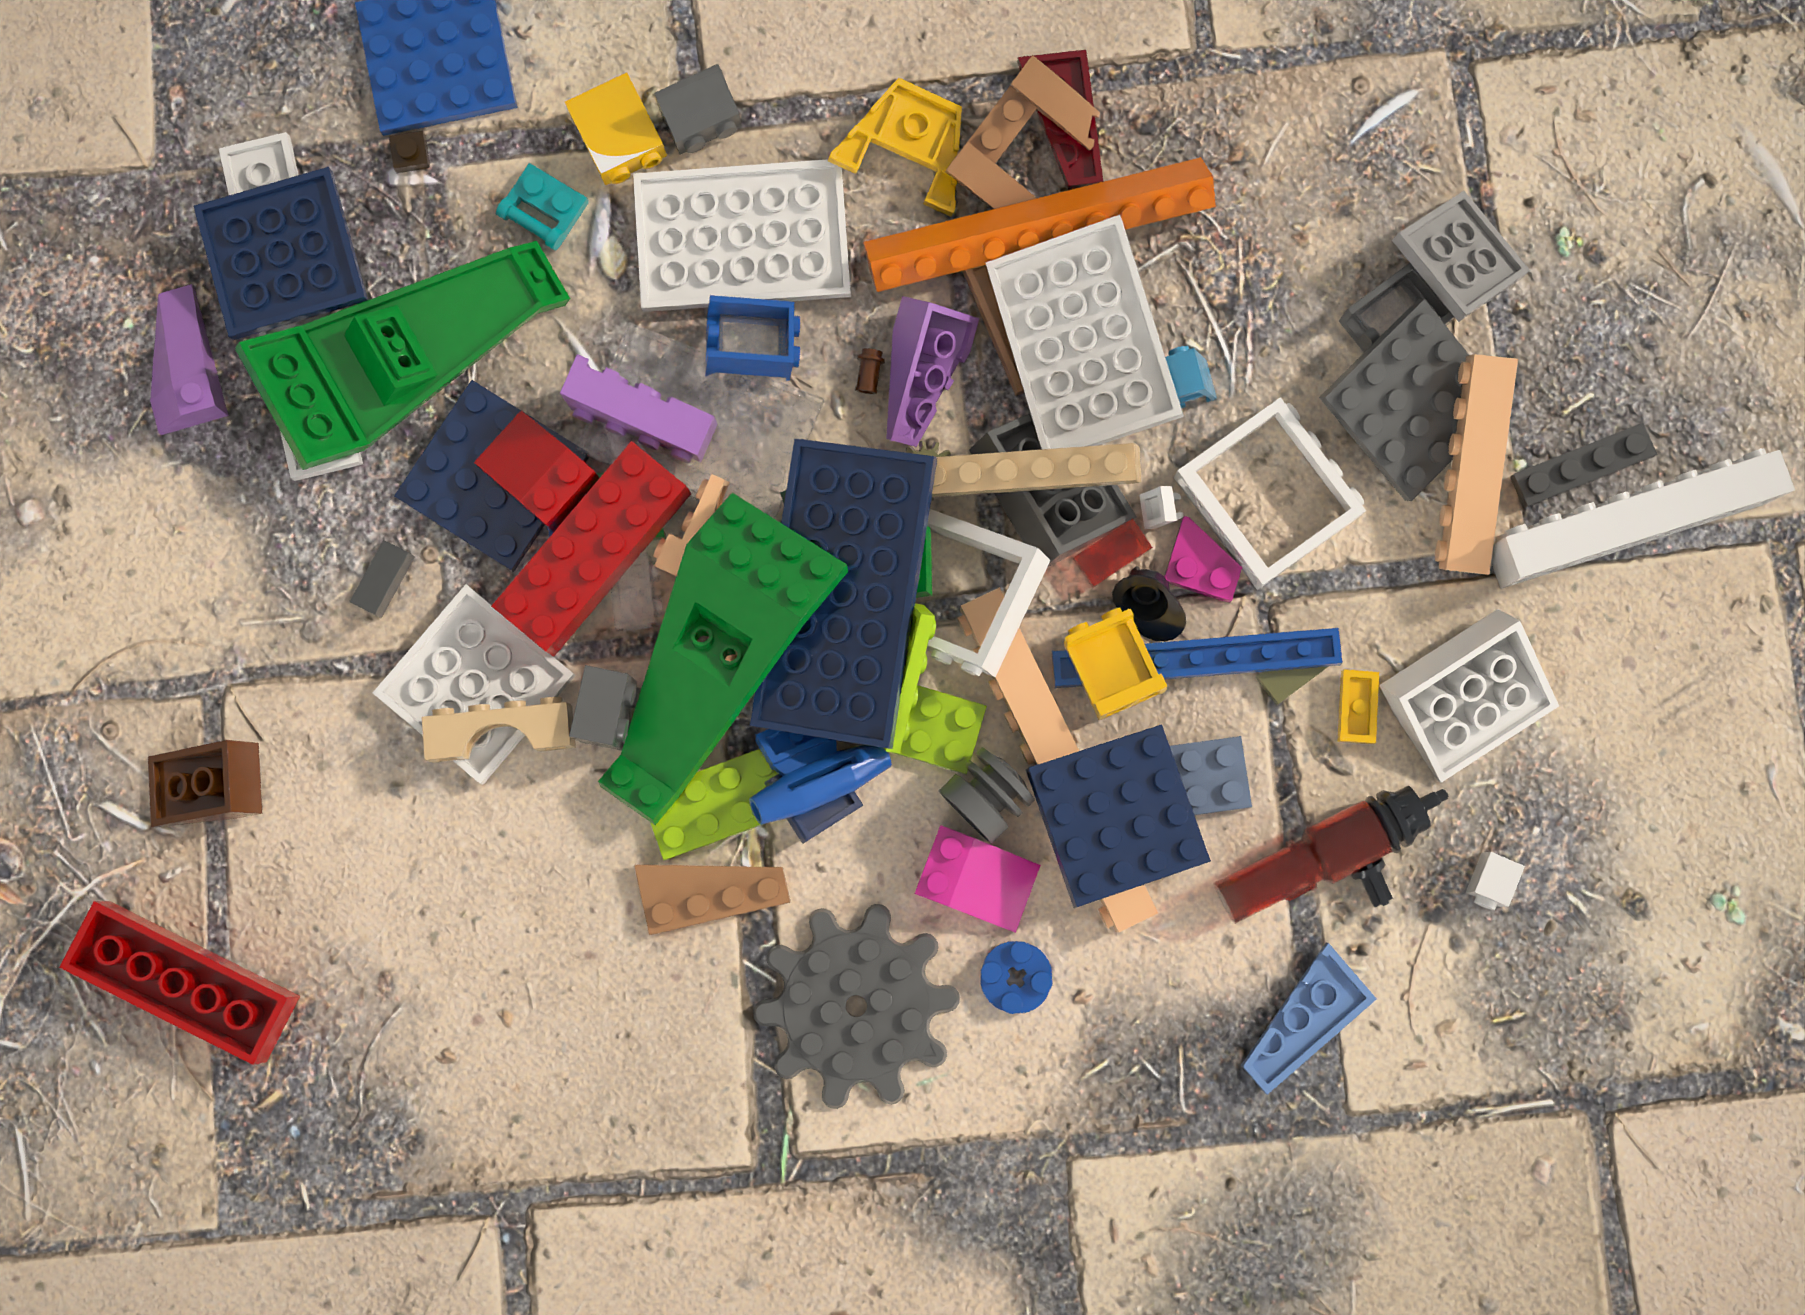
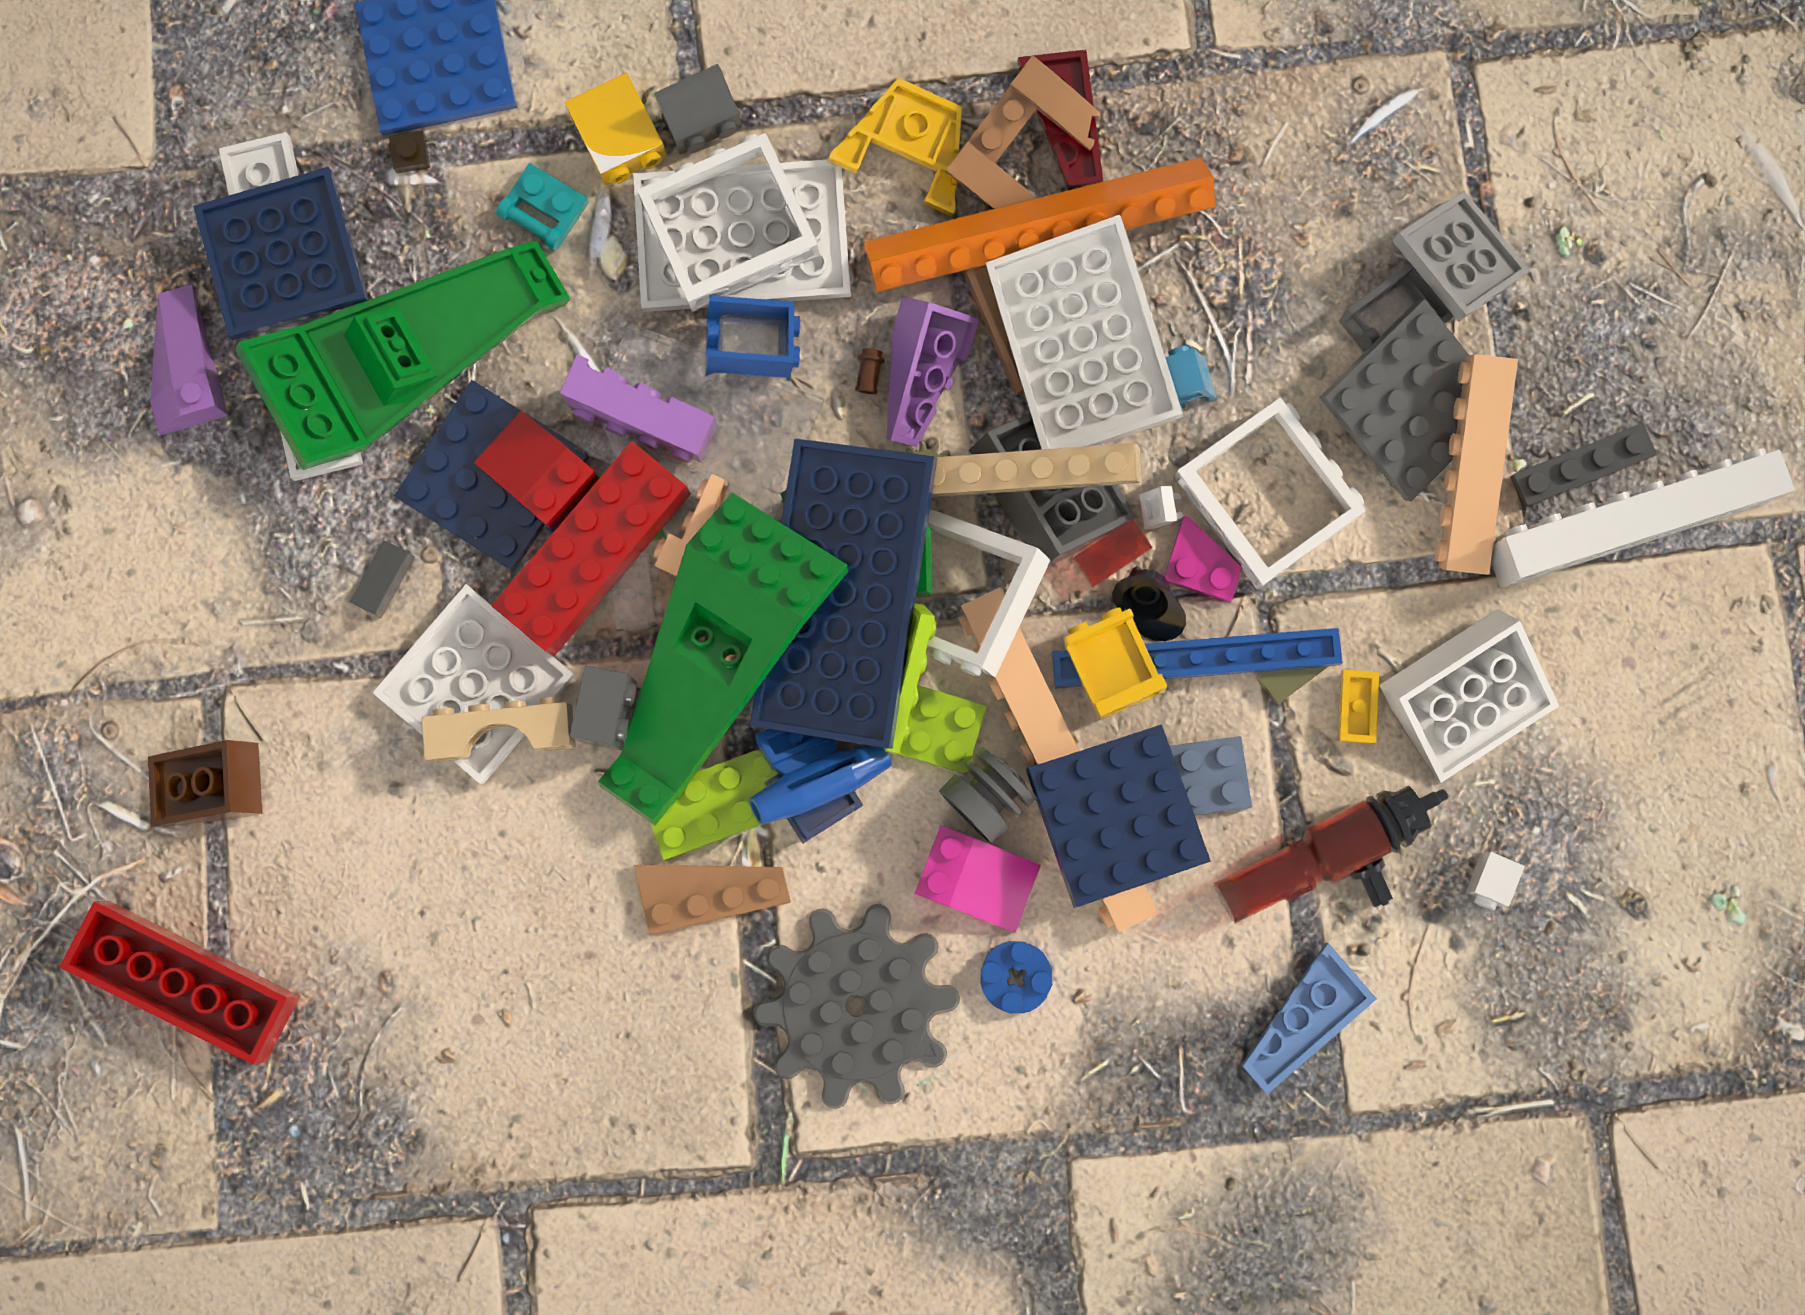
none -> white window [637,133,820,312]

